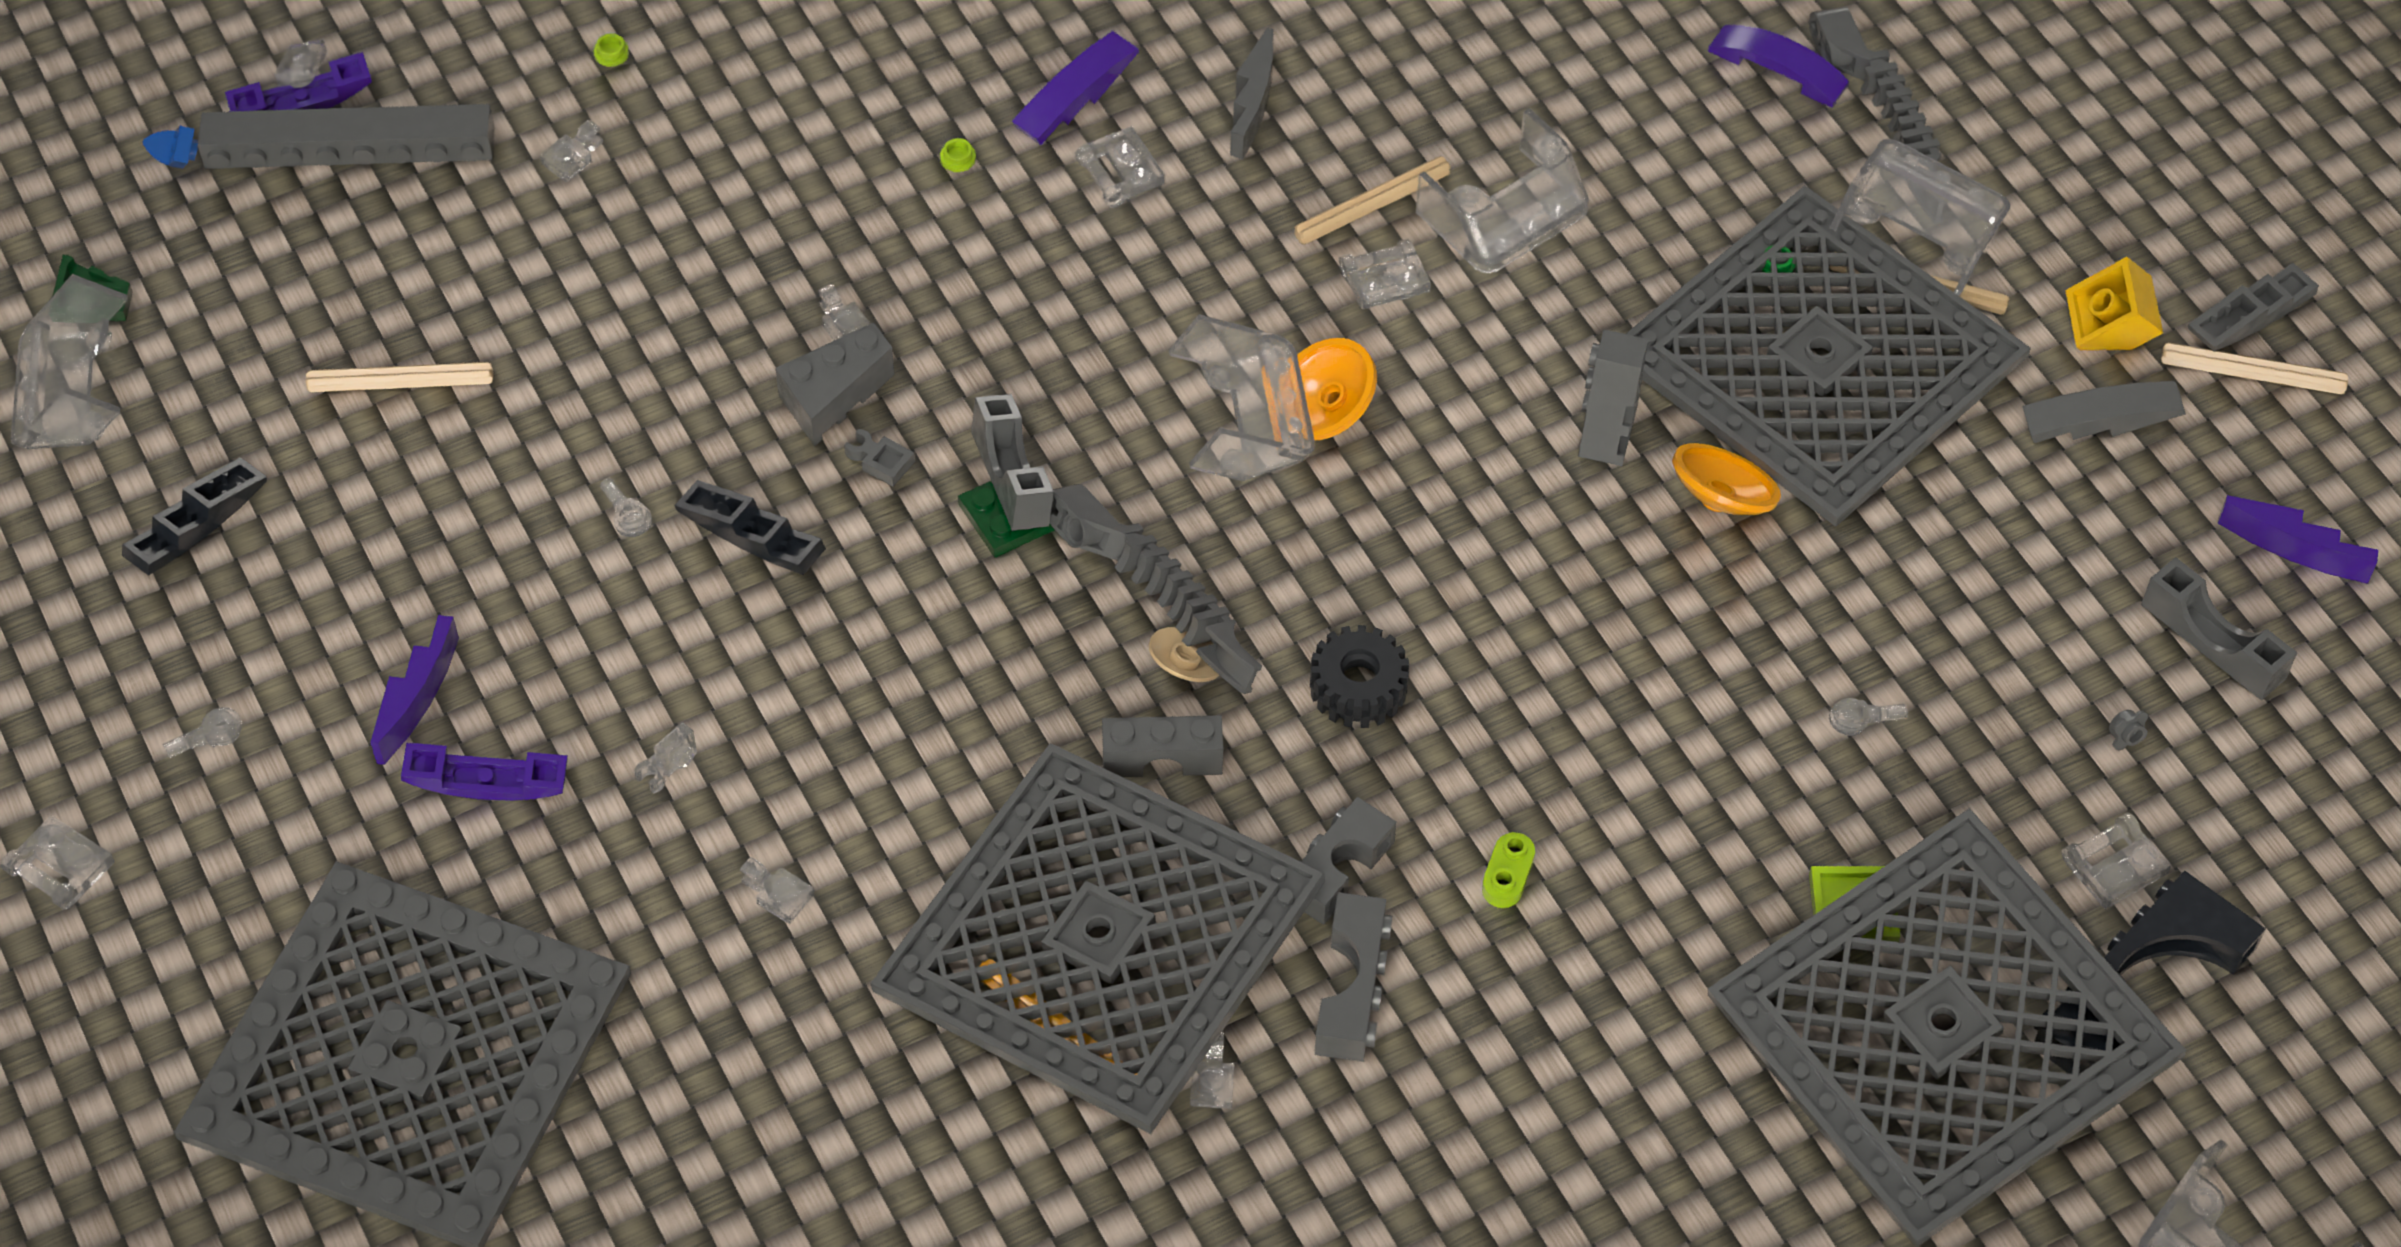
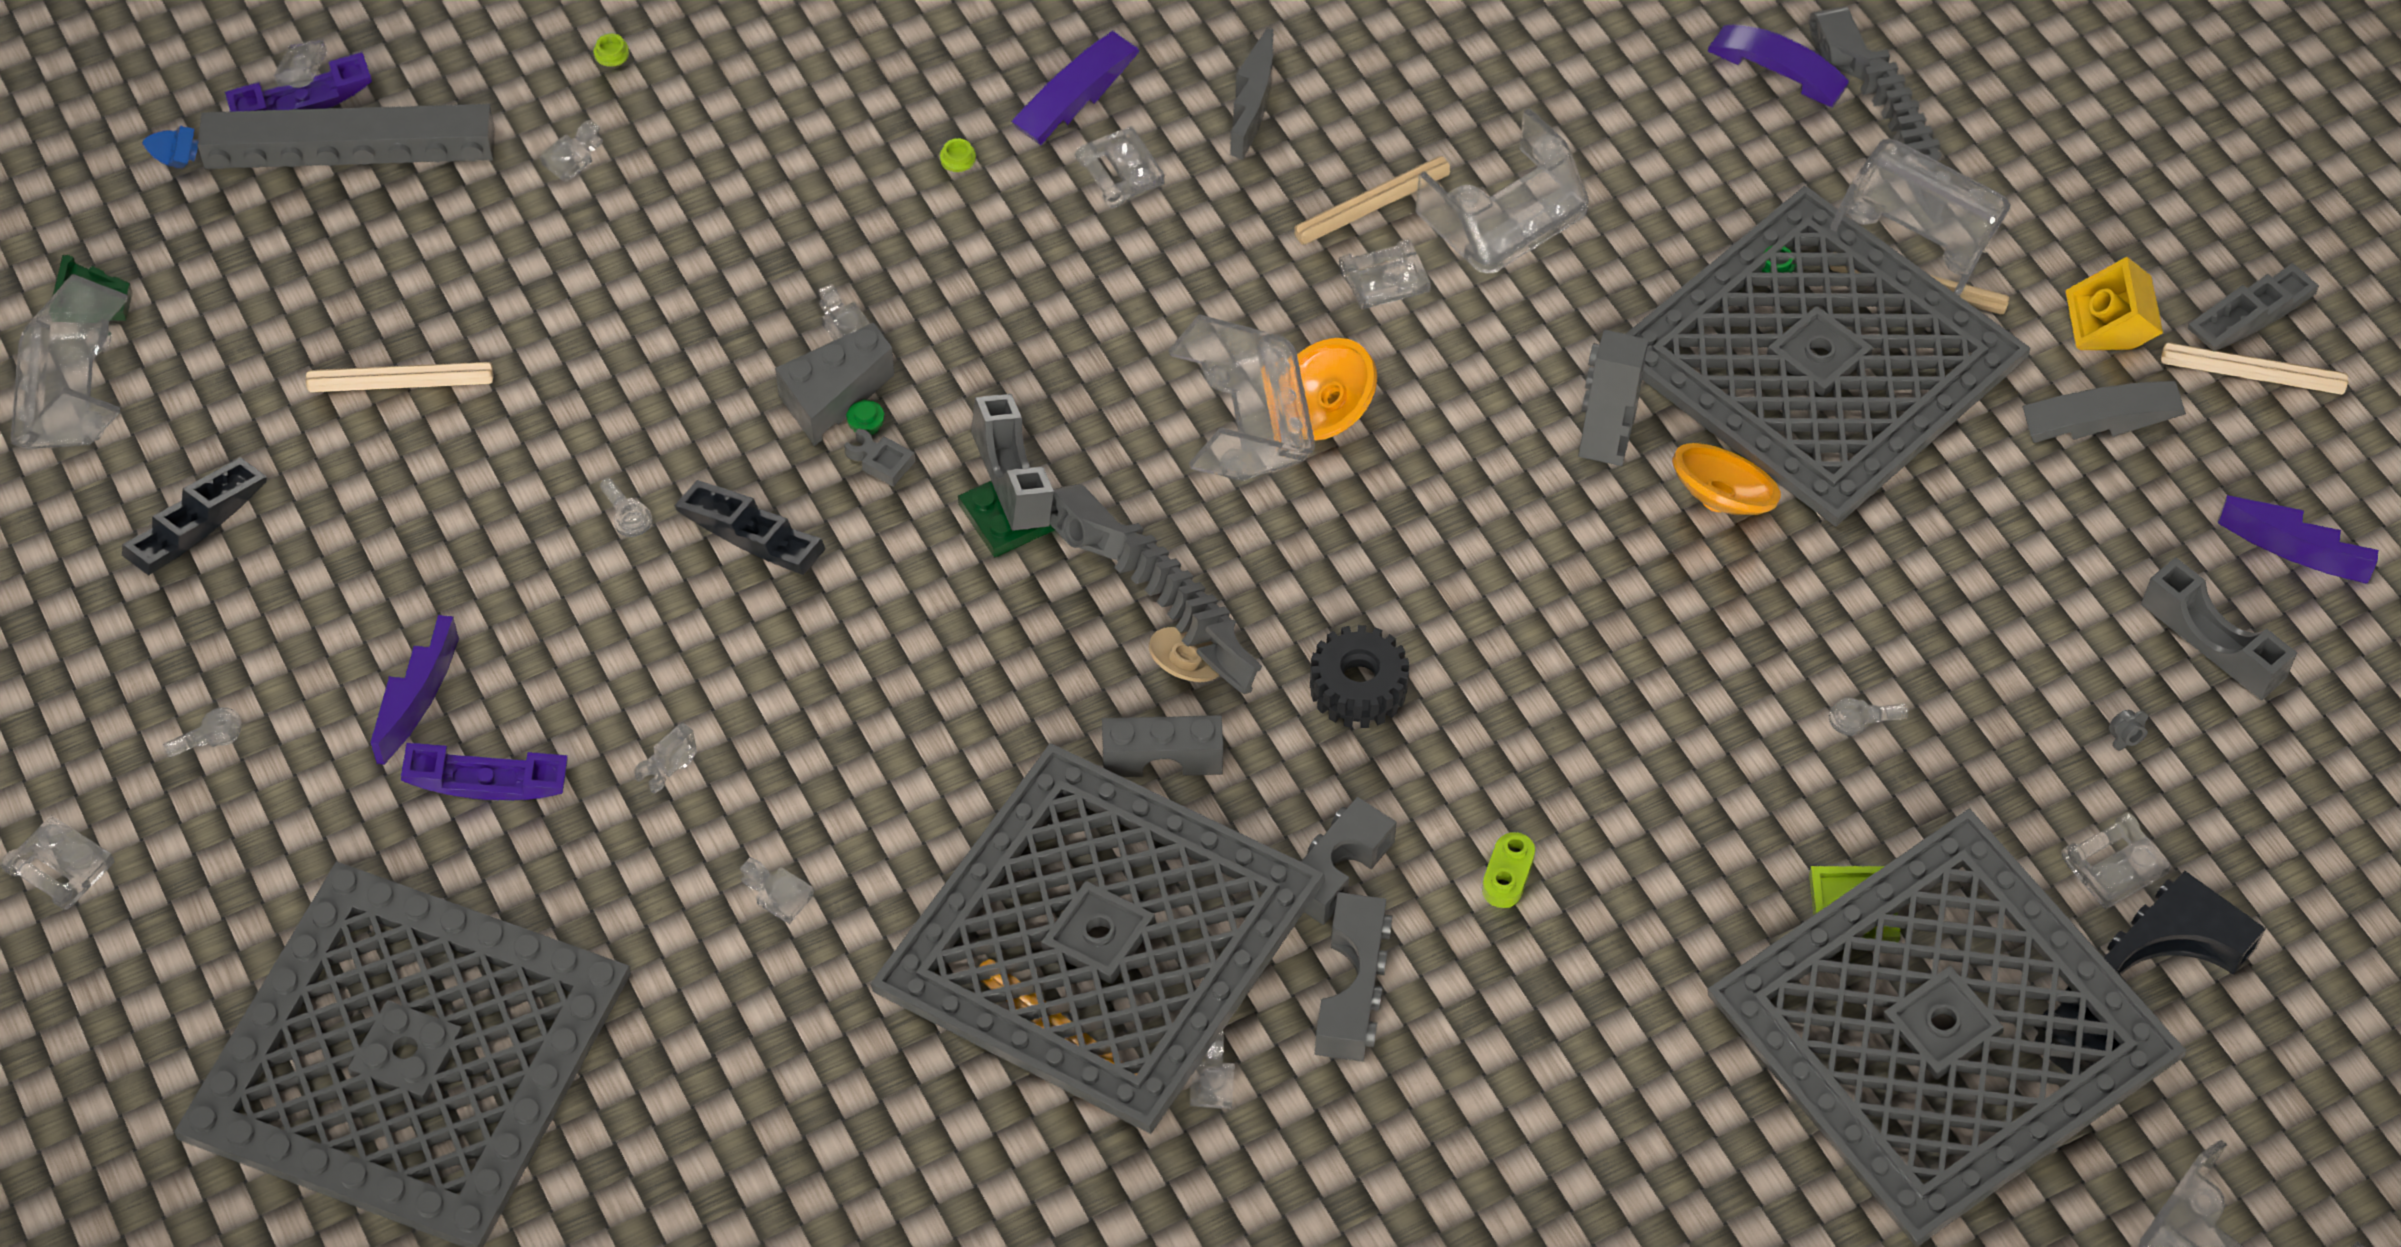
none -> green plate [847,400,884,435]

